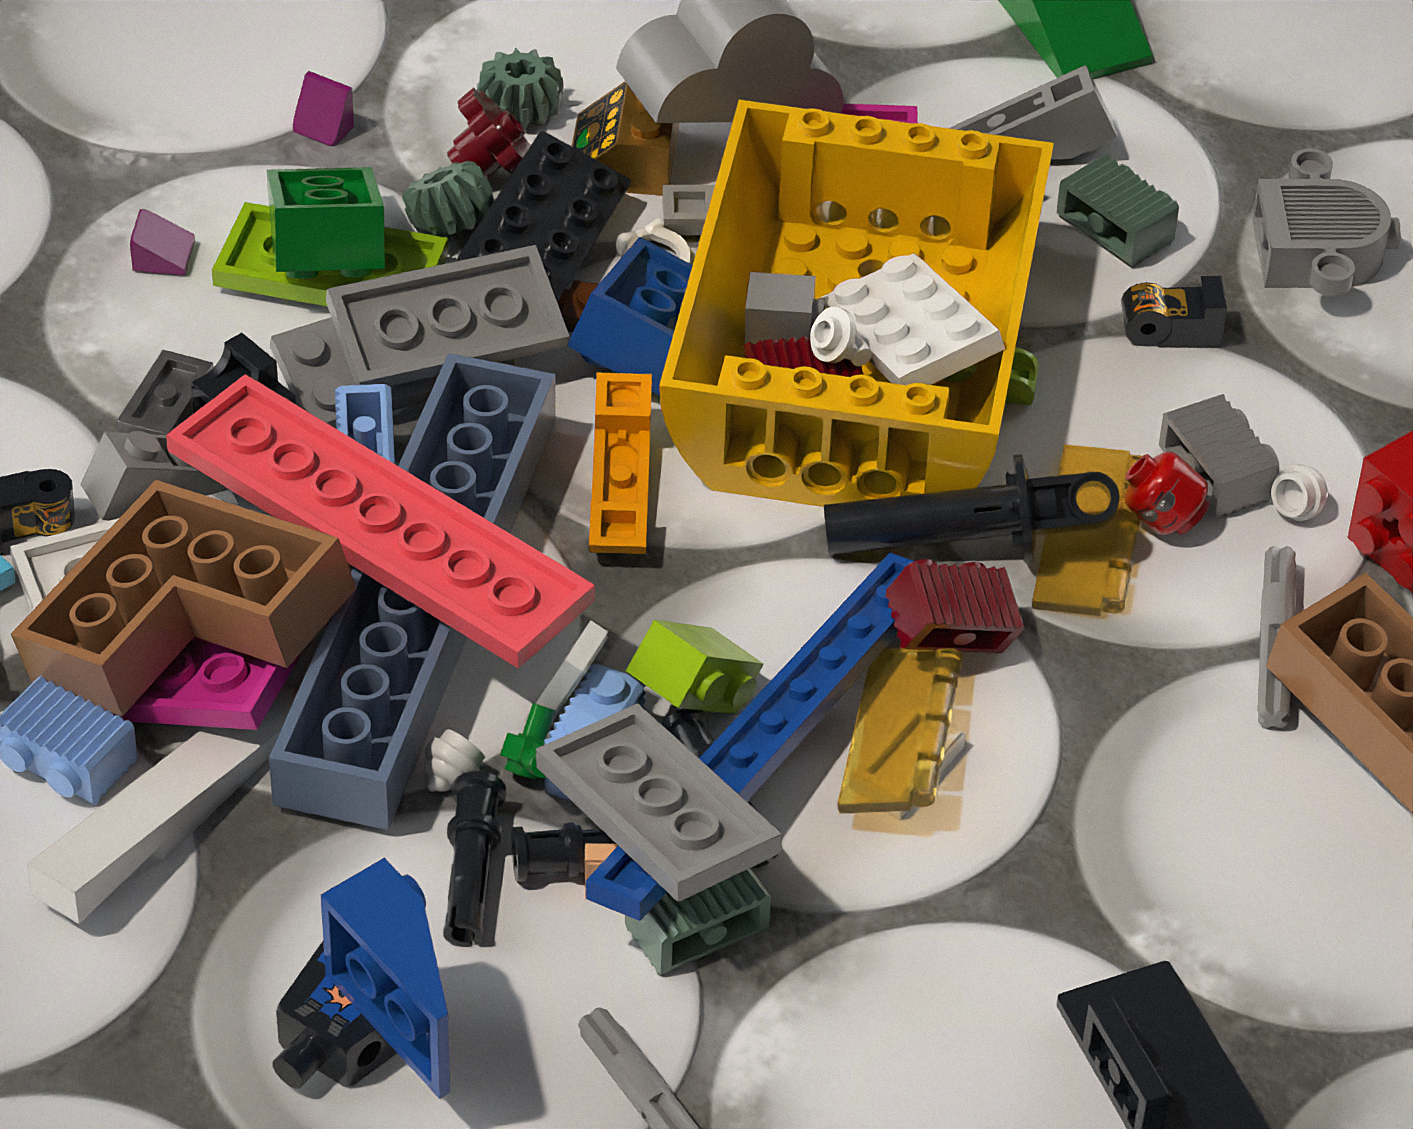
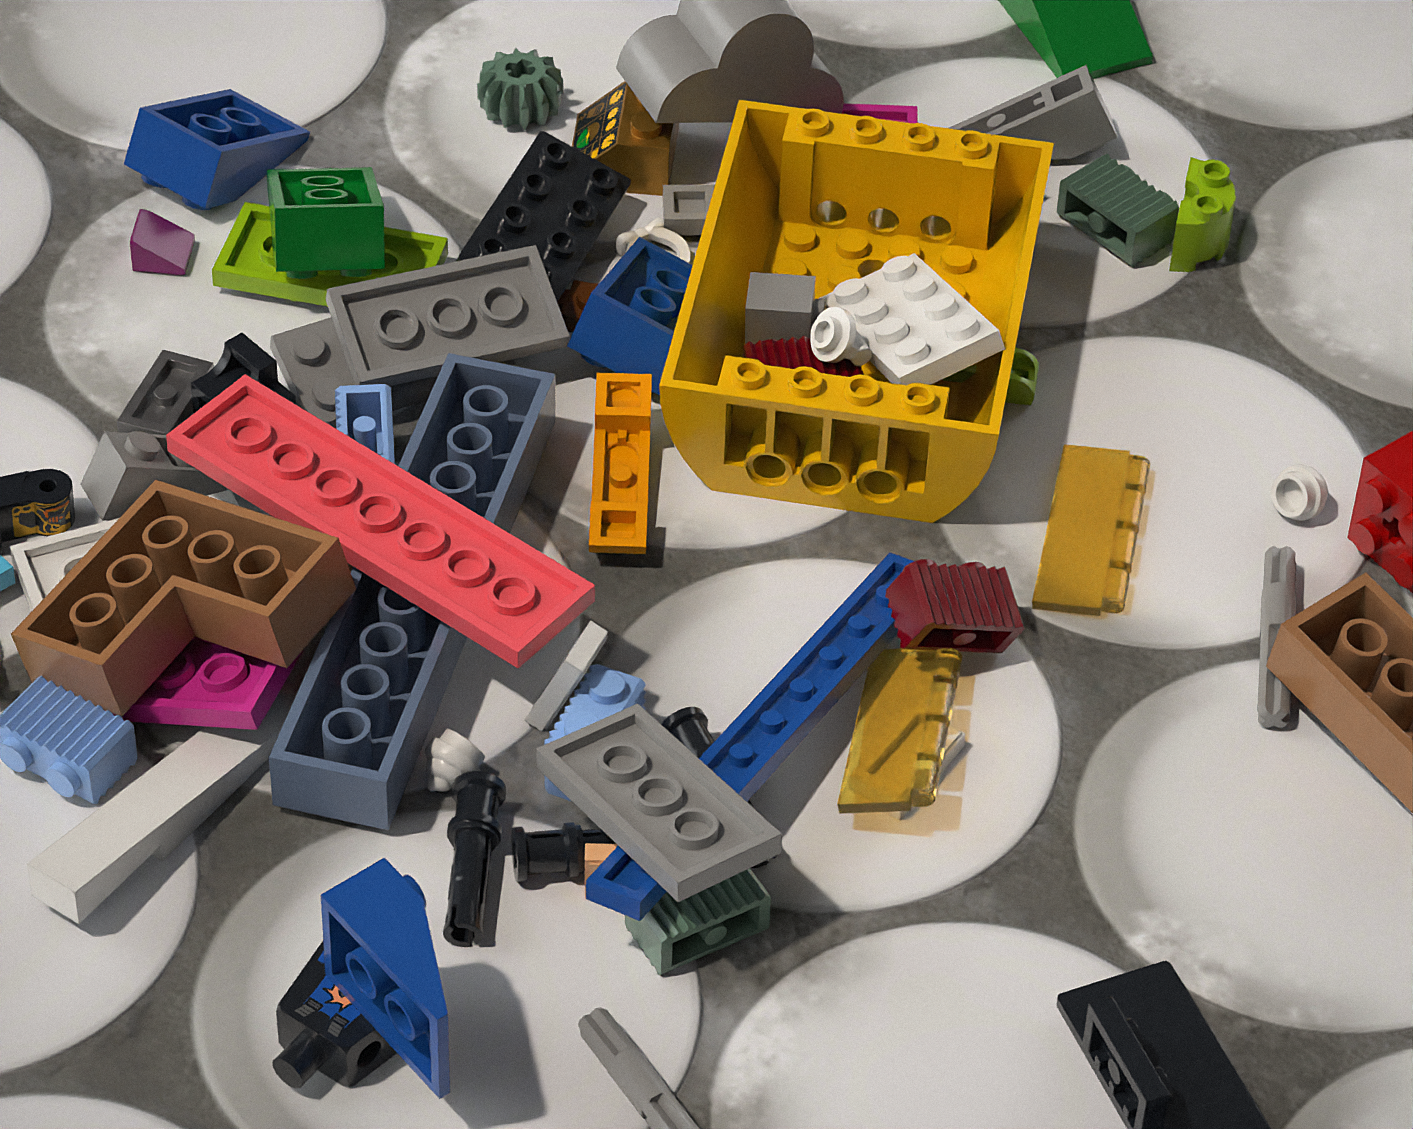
magenta slope [293,71,354,146] -> none
sand green gear [402,161,495,237] -> none
dark red plant [447,88,531,178] -> none
green piece [500,703,555,781] -> none
lime brick [626,619,764,714] -> none
black piece [824,454,1120,562] -> none
black leg [1121,276,1227,348] -> none
red head [1125,452,1209,535] -> none
light grey brick [1159,394,1279,519] -> none
light grey piece [1252,148,1400,297] -> none
none -> blue slope [124,89,310,210]
none -> lime cylinder [1169,157,1236,272]

